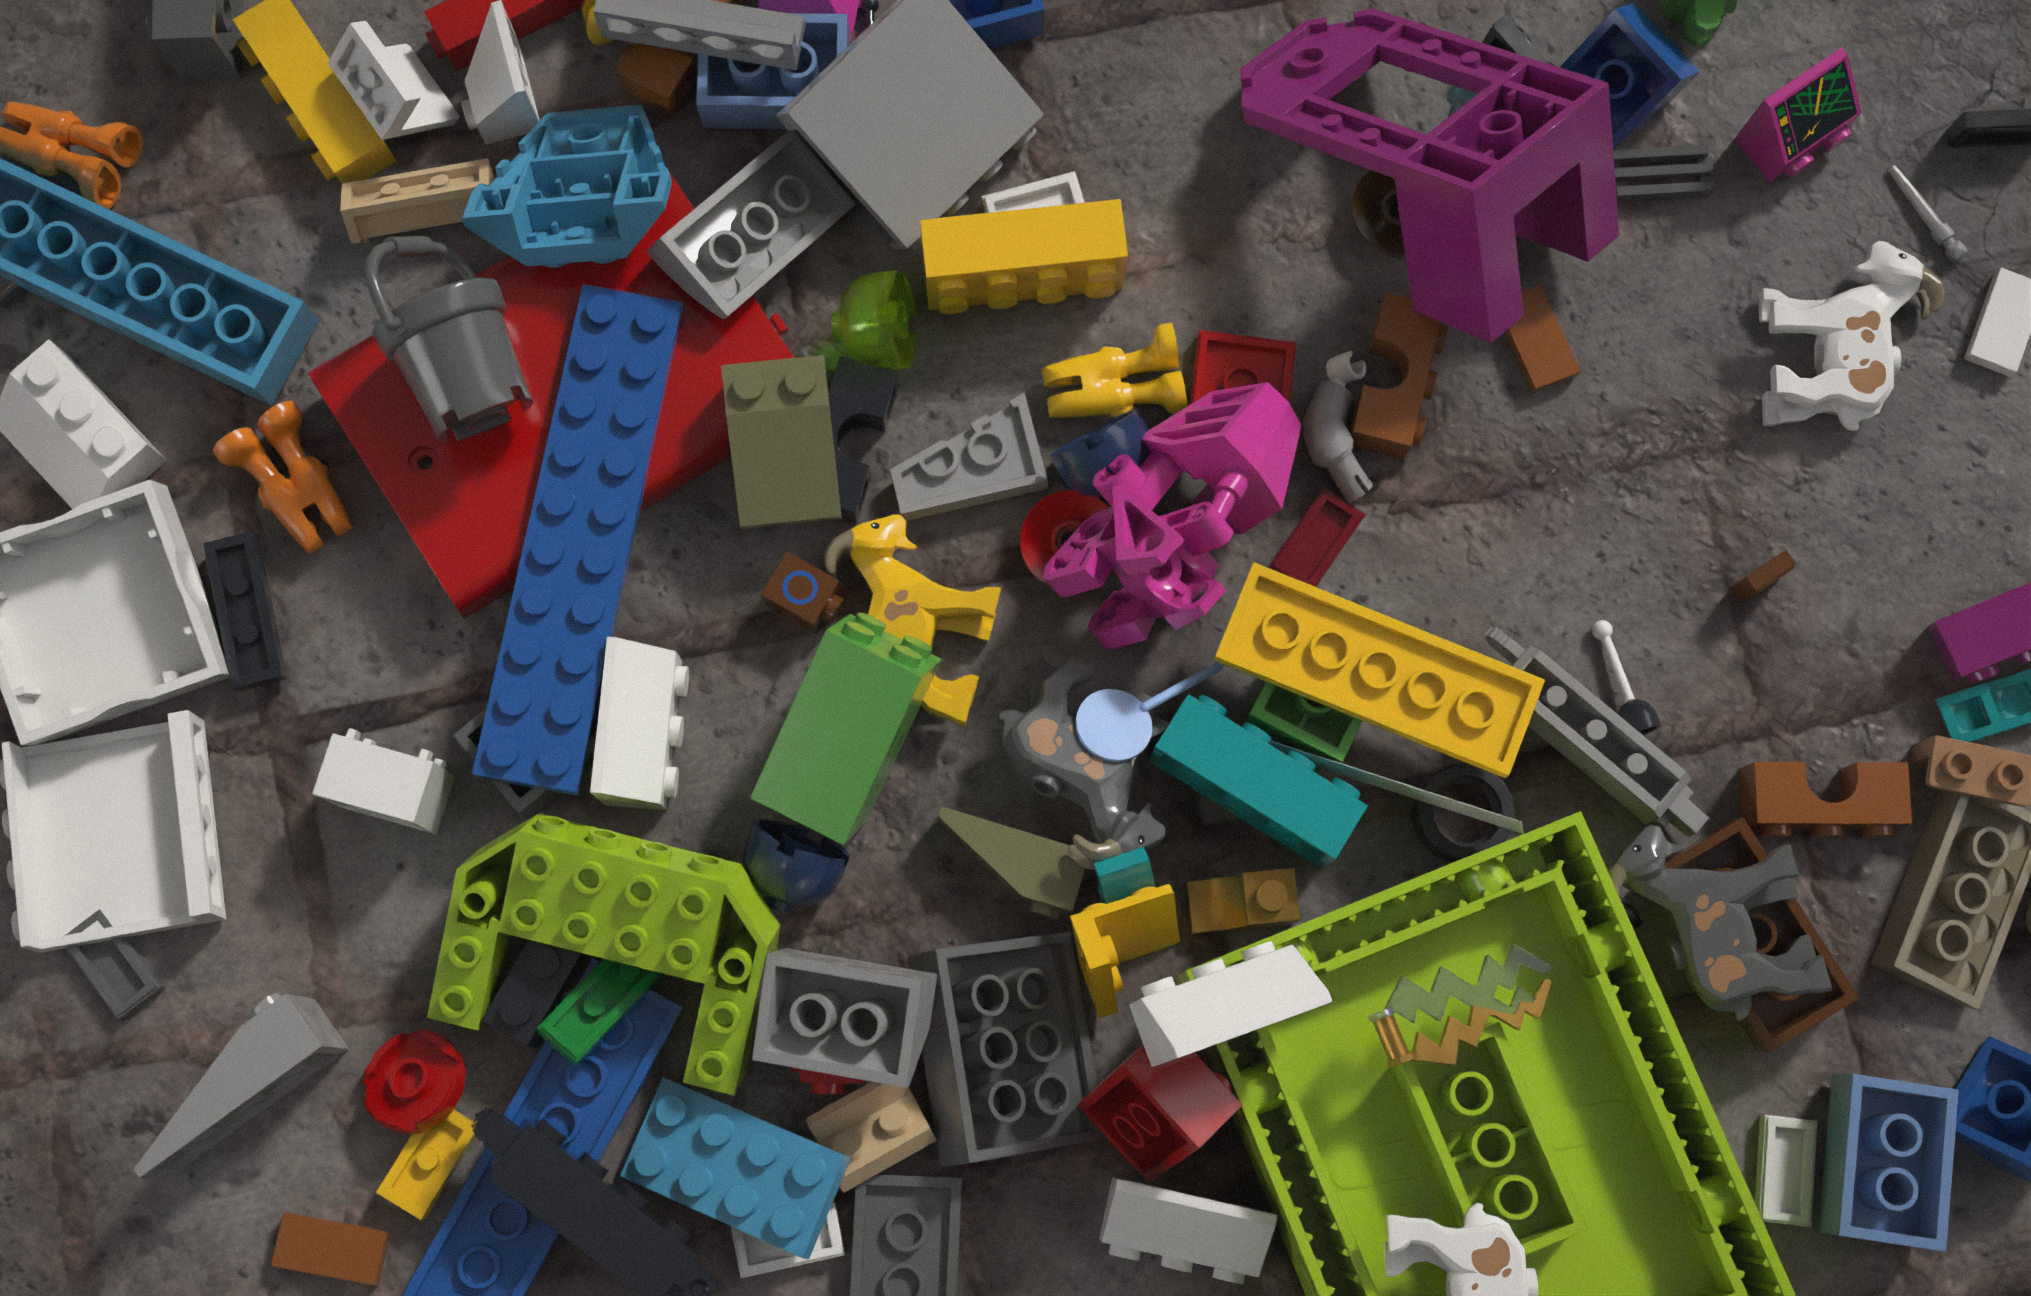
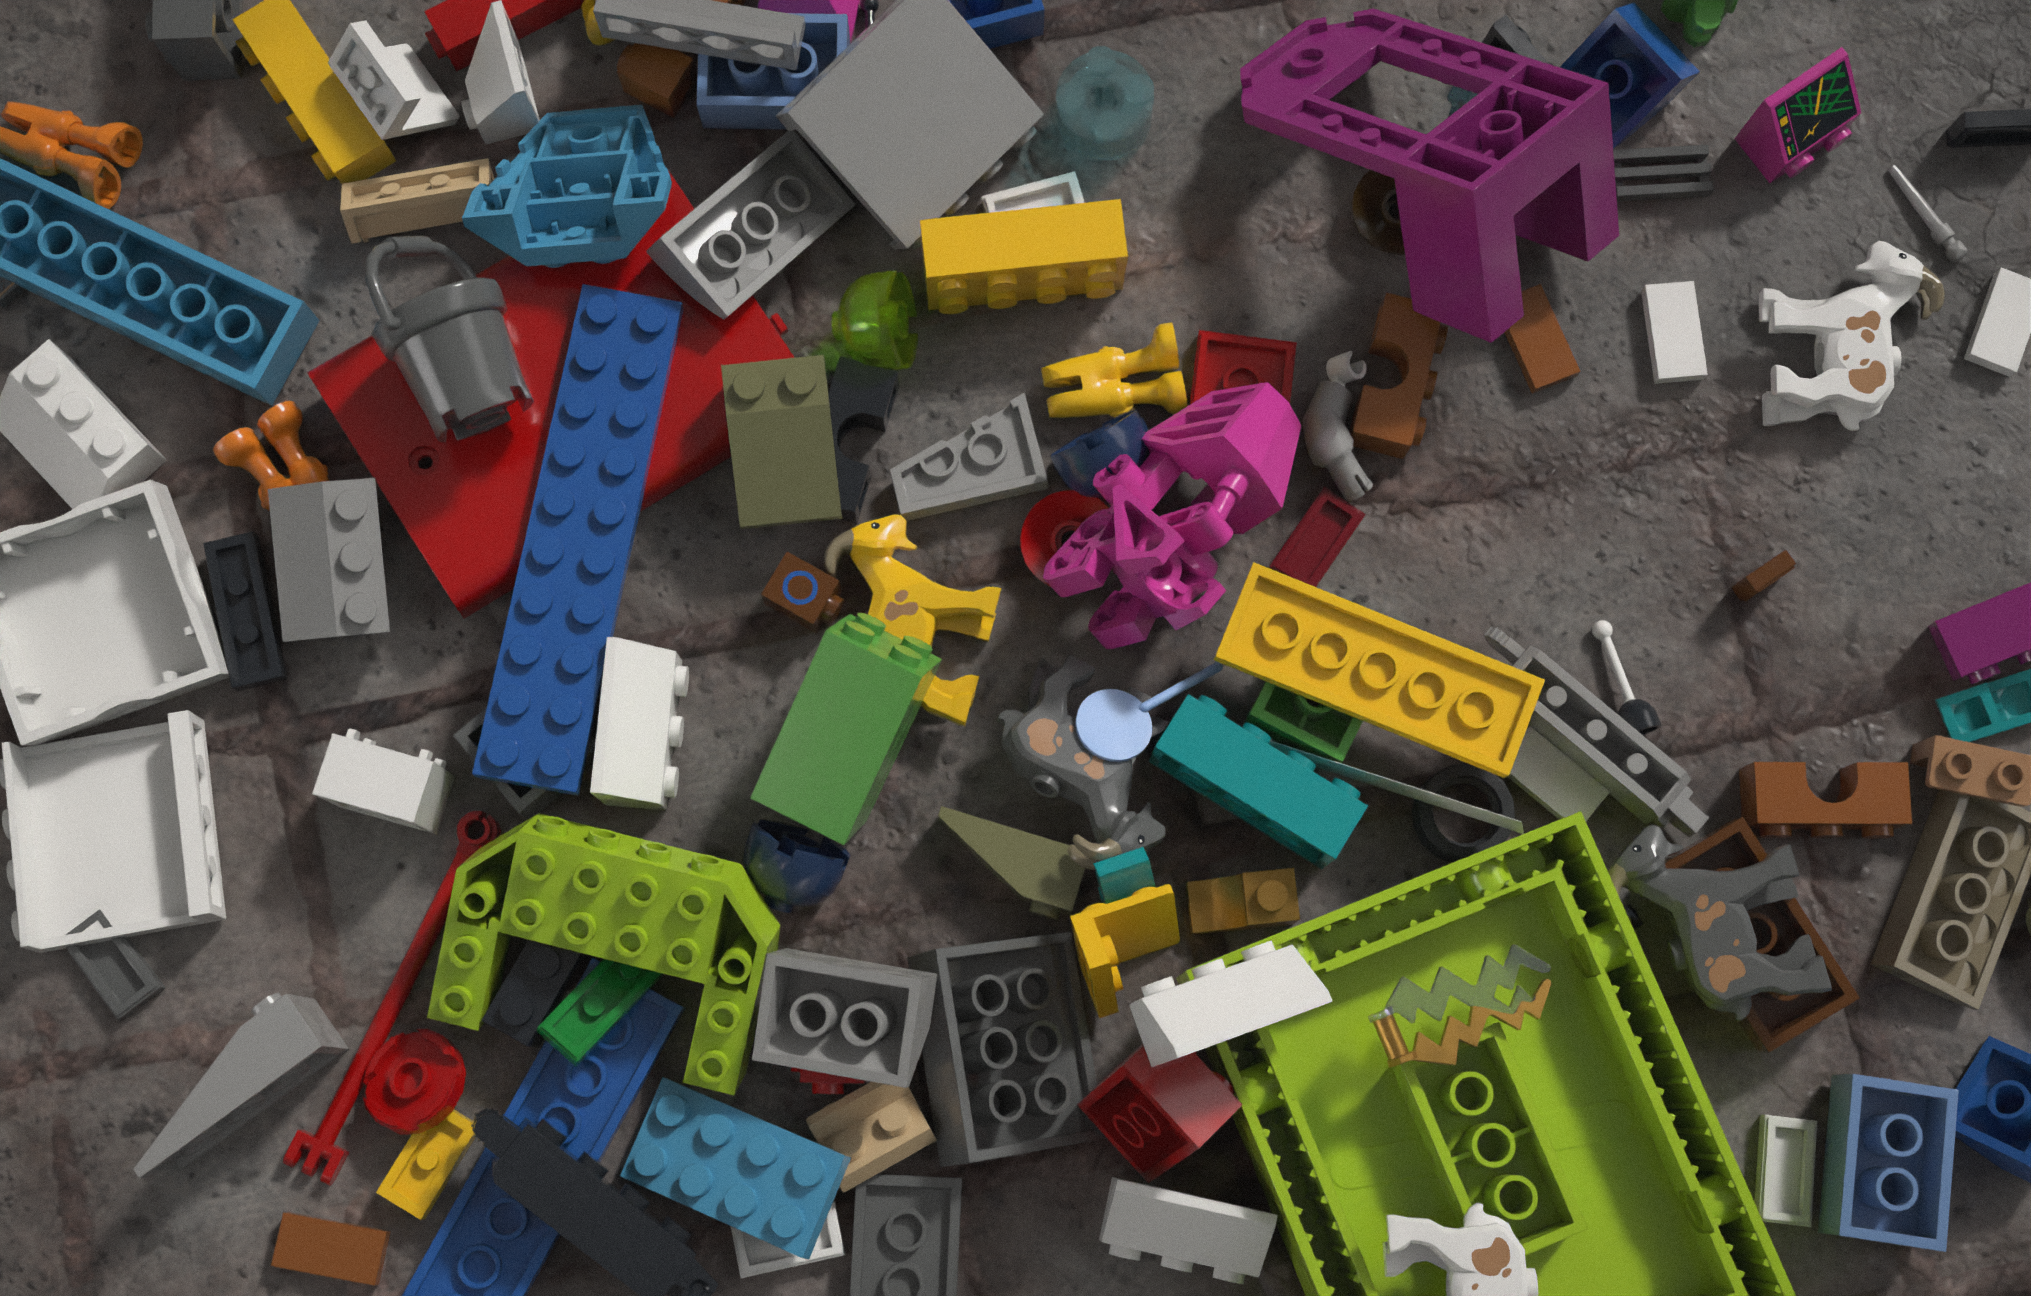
none -> light grey slope [268,478,390,642]
none -> red hinge [283,811,501,1186]
none -> clear light blue brick [1056,46,1154,162]
none -> white tile [1508,726,1610,821]
none -> white tile [1641,281,1708,384]

